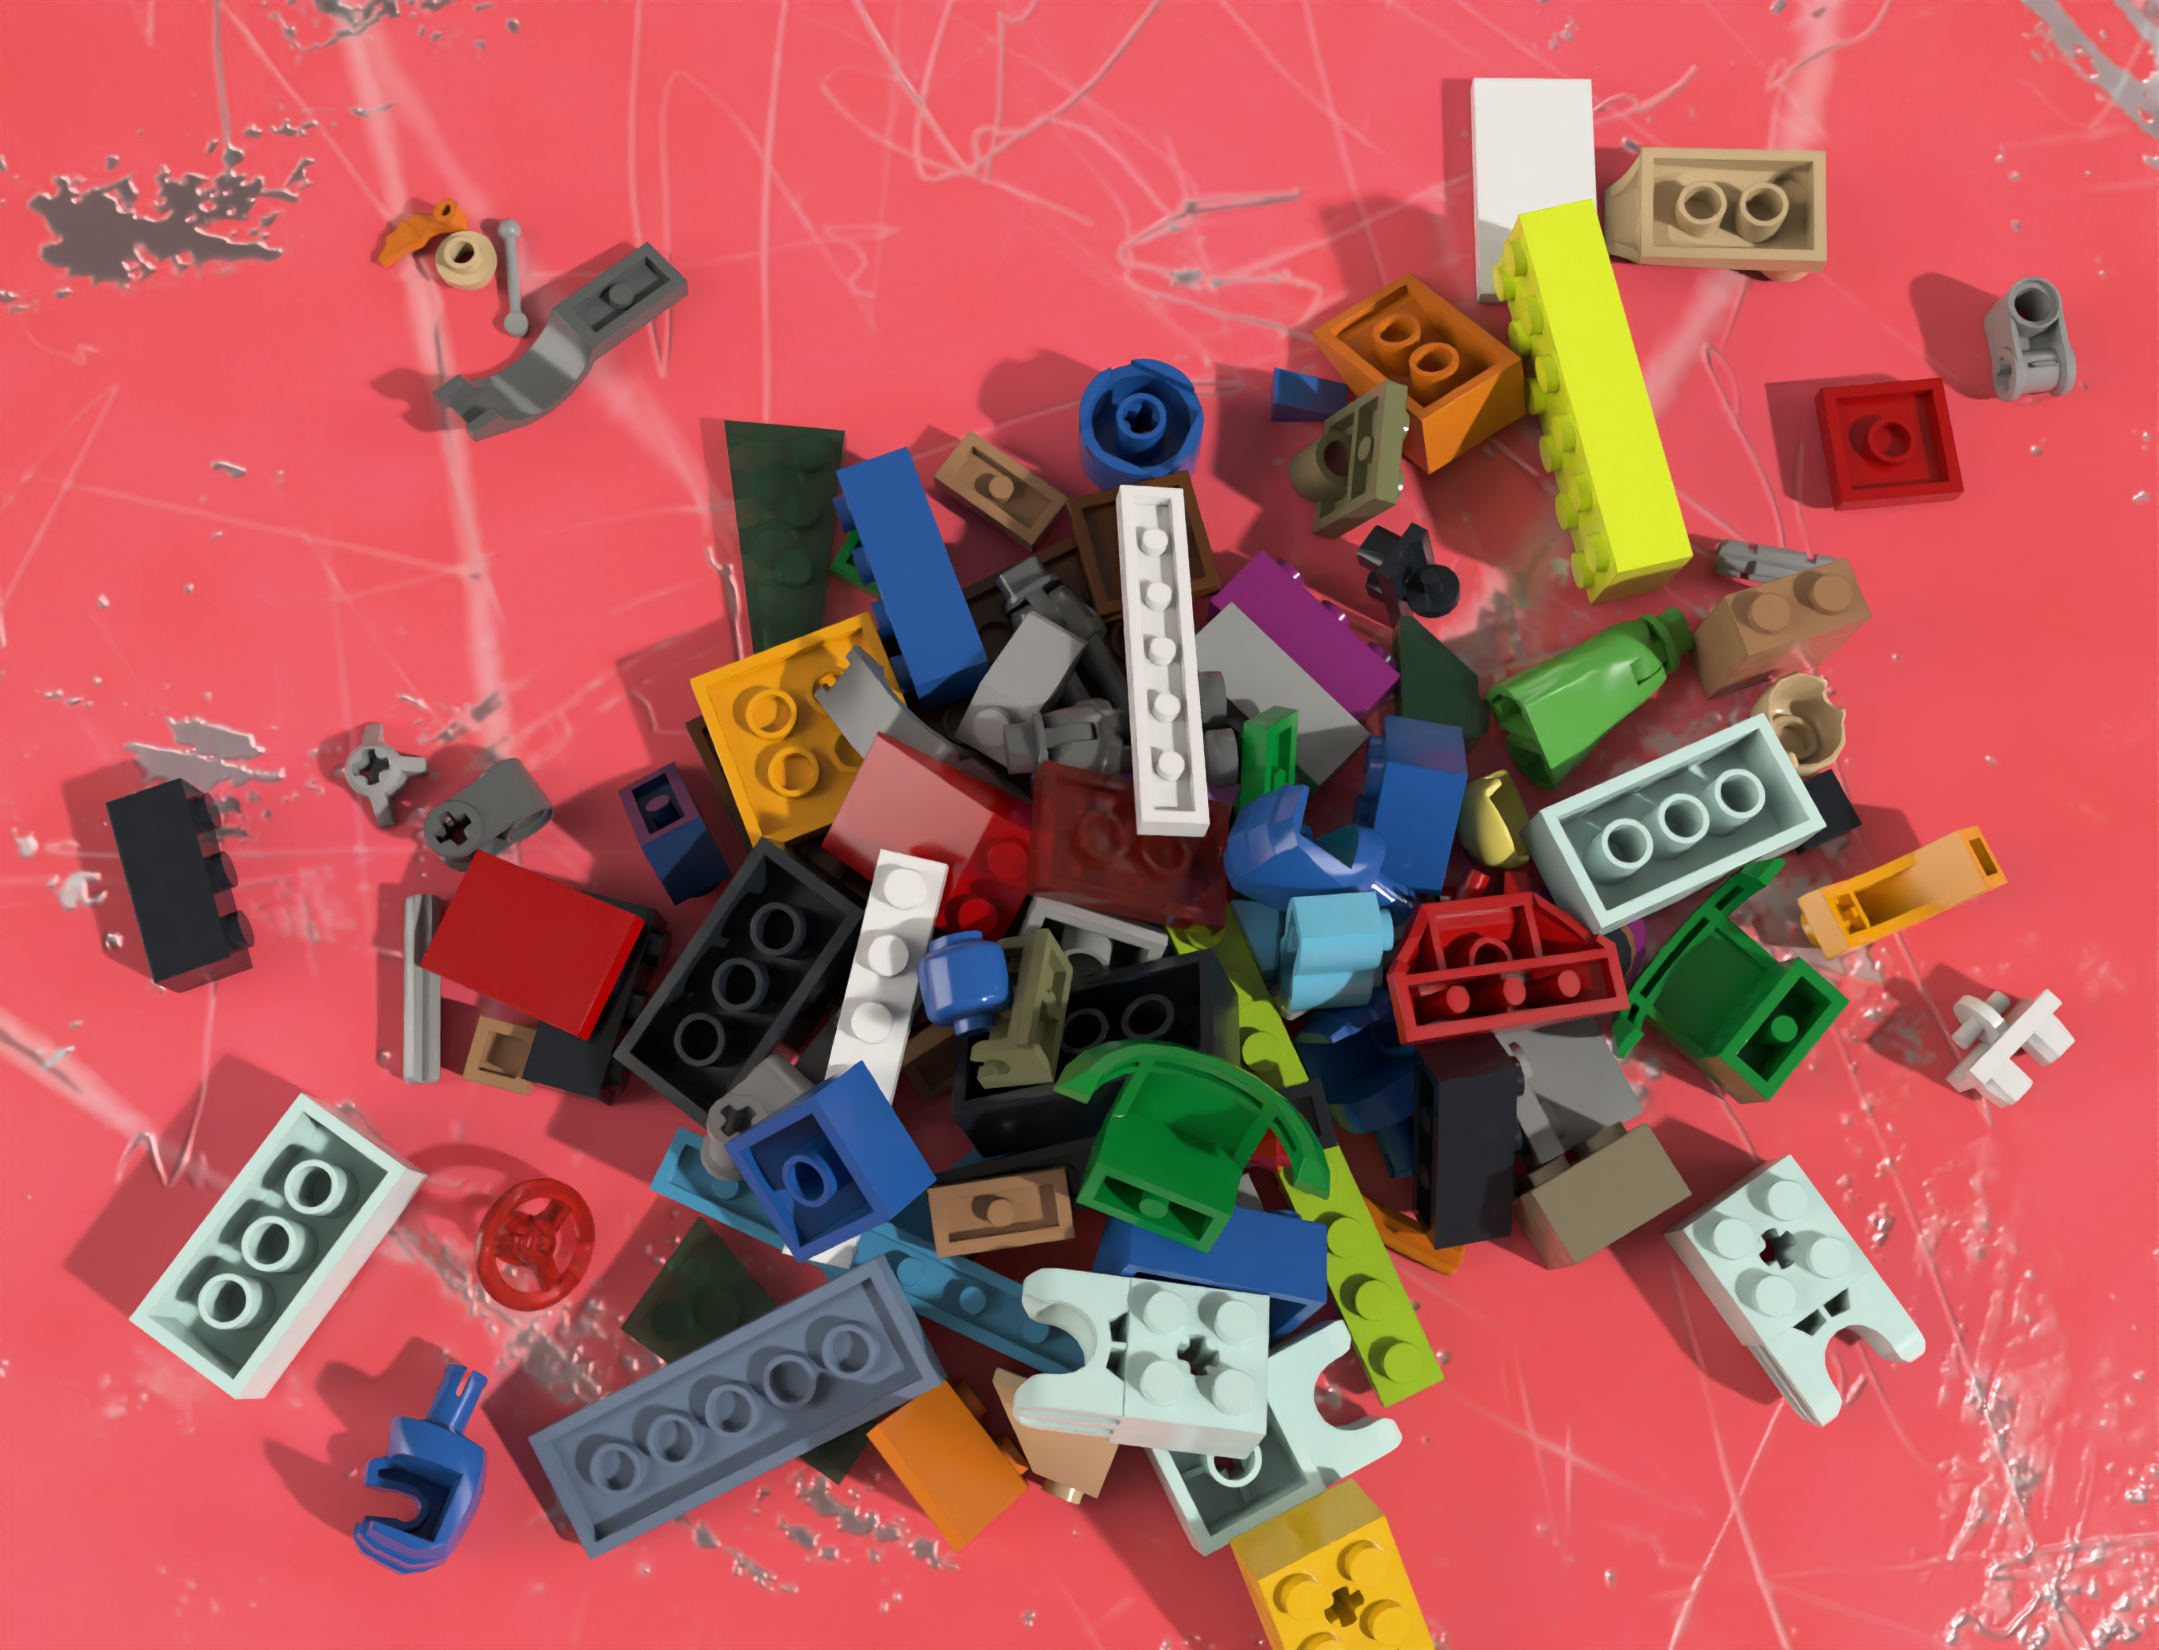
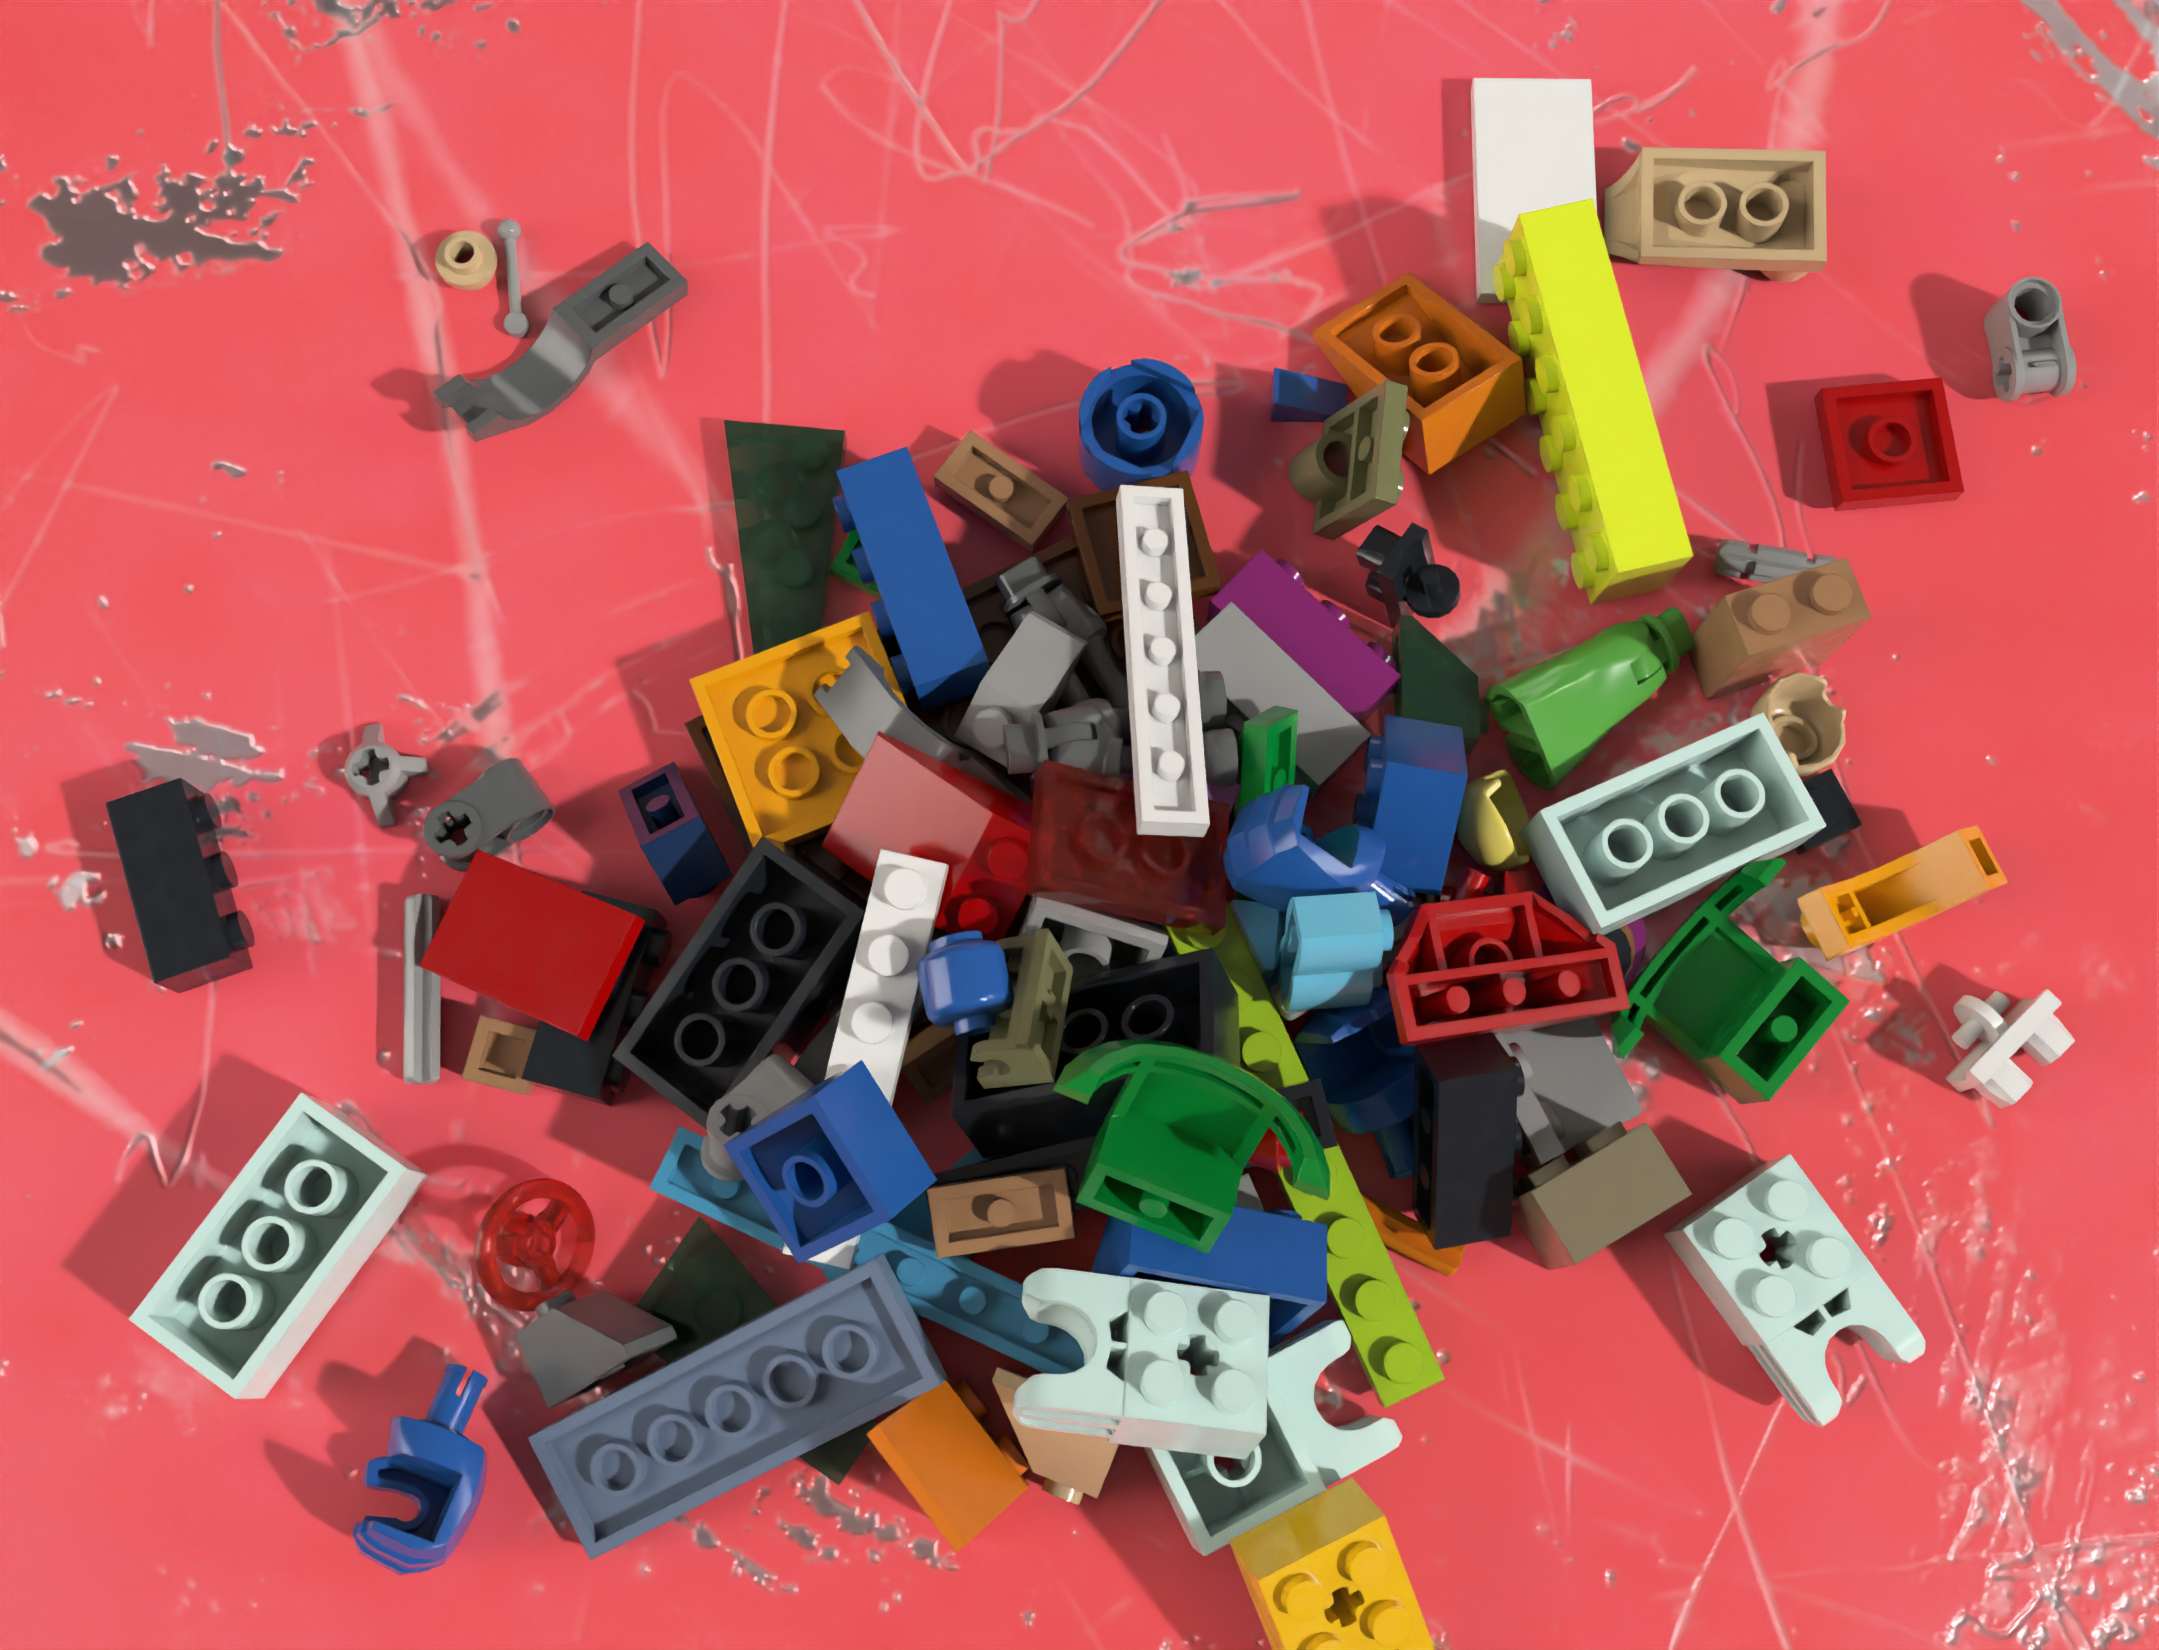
orange piece [378,199,469,268] -> none
none -> dark grey slope [515,1290,678,1408]

